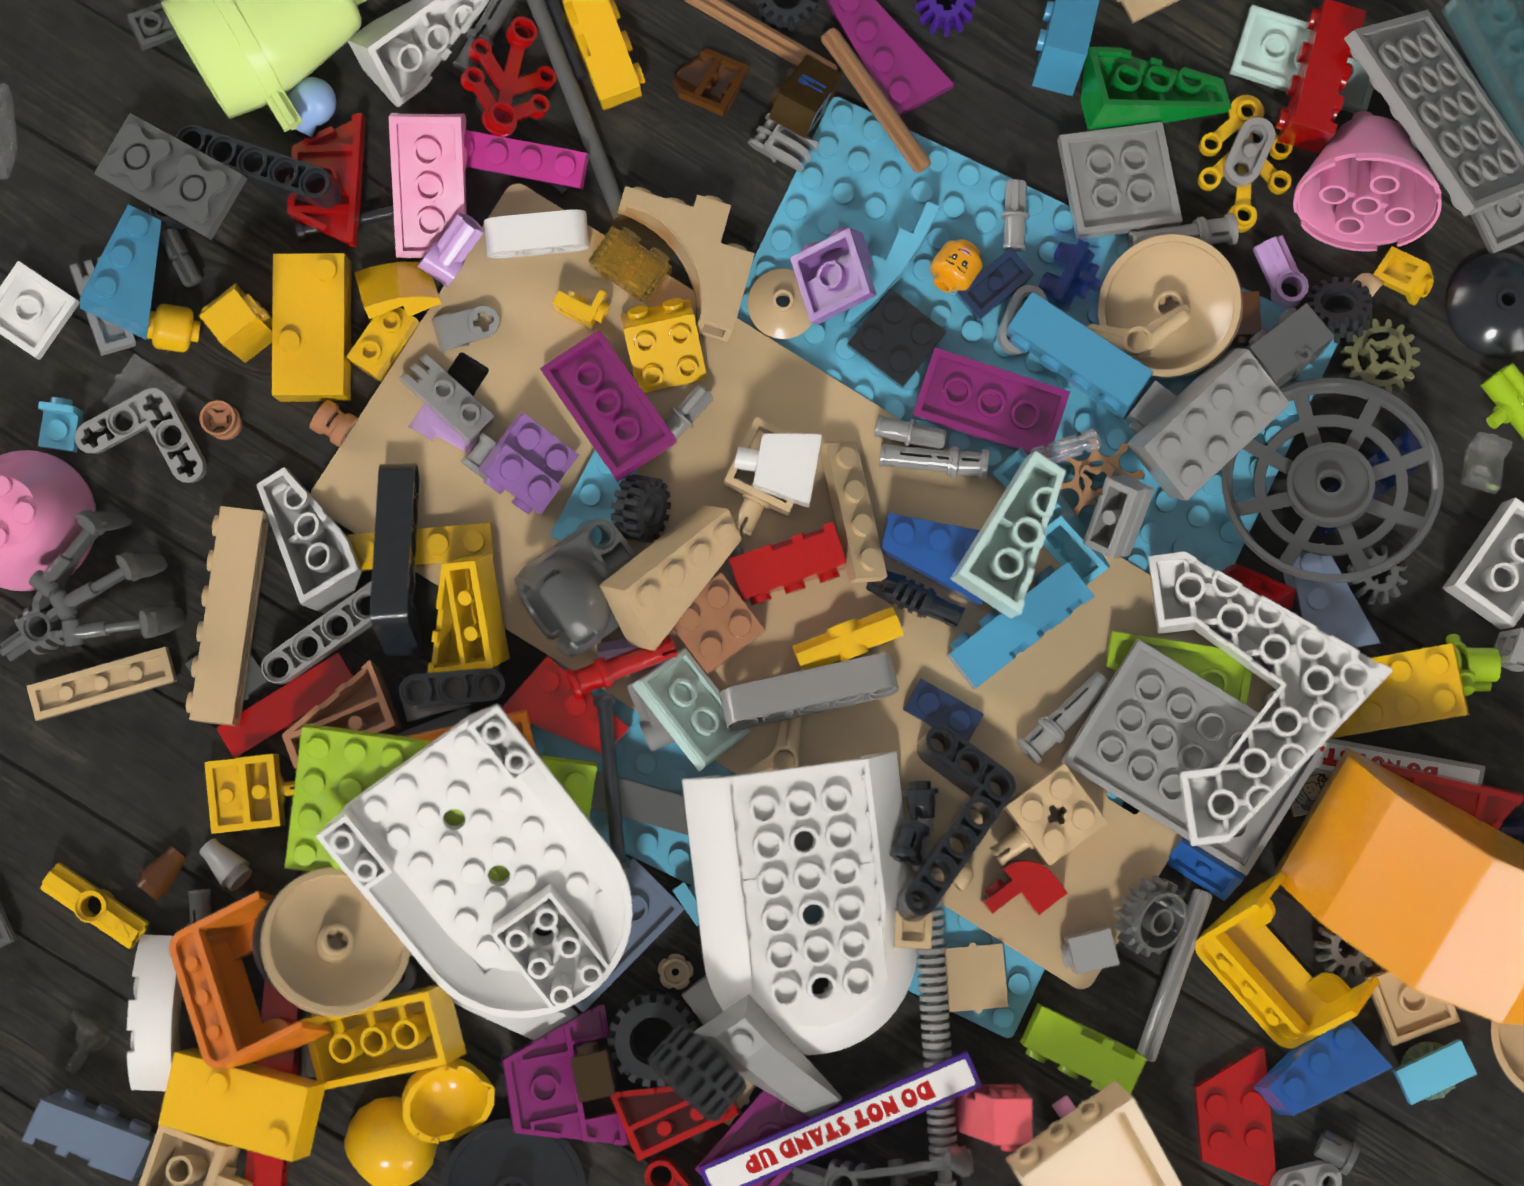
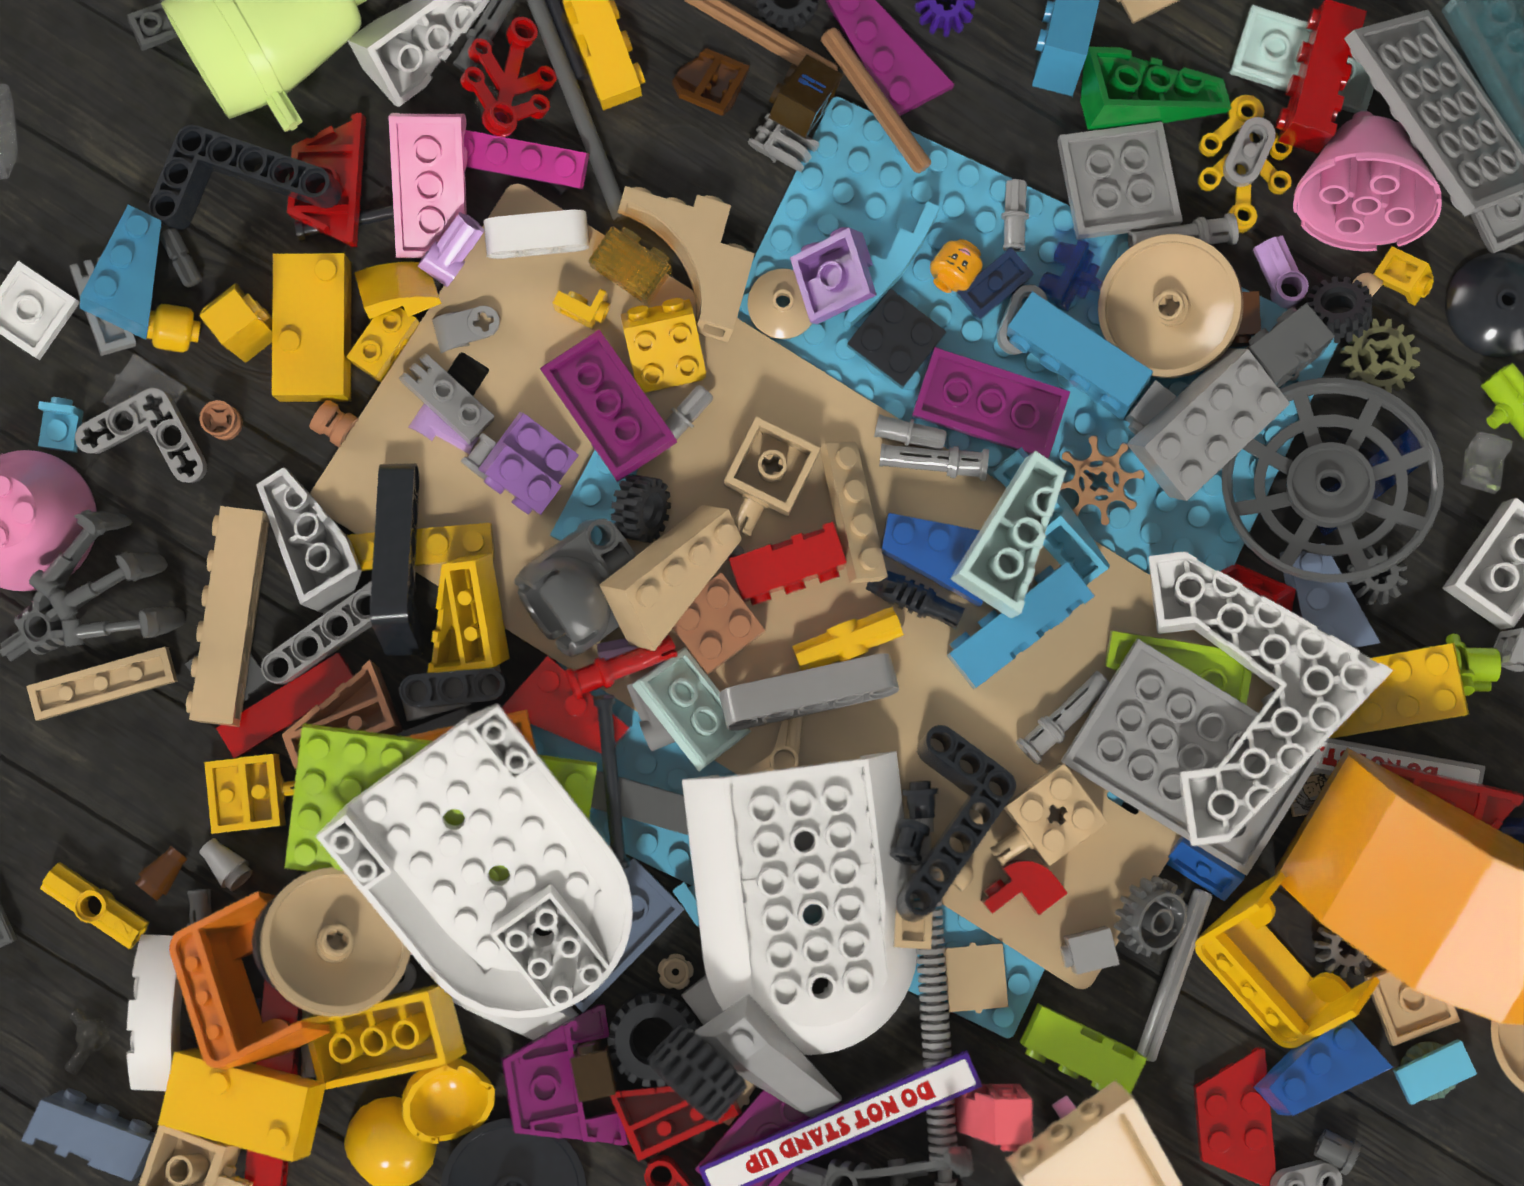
dark grey piece [94,113,247,240] -> none
light blue piece [288,77,336,137] -> none
white torso [734,434,822,507] -> none
dark blue plate [903,679,984,741] -> none
clear axle [1030,429,1101,463] -> none
light grey brick [1082,475,1154,558] -> none
tan piece [1087,305,1191,358] -> none

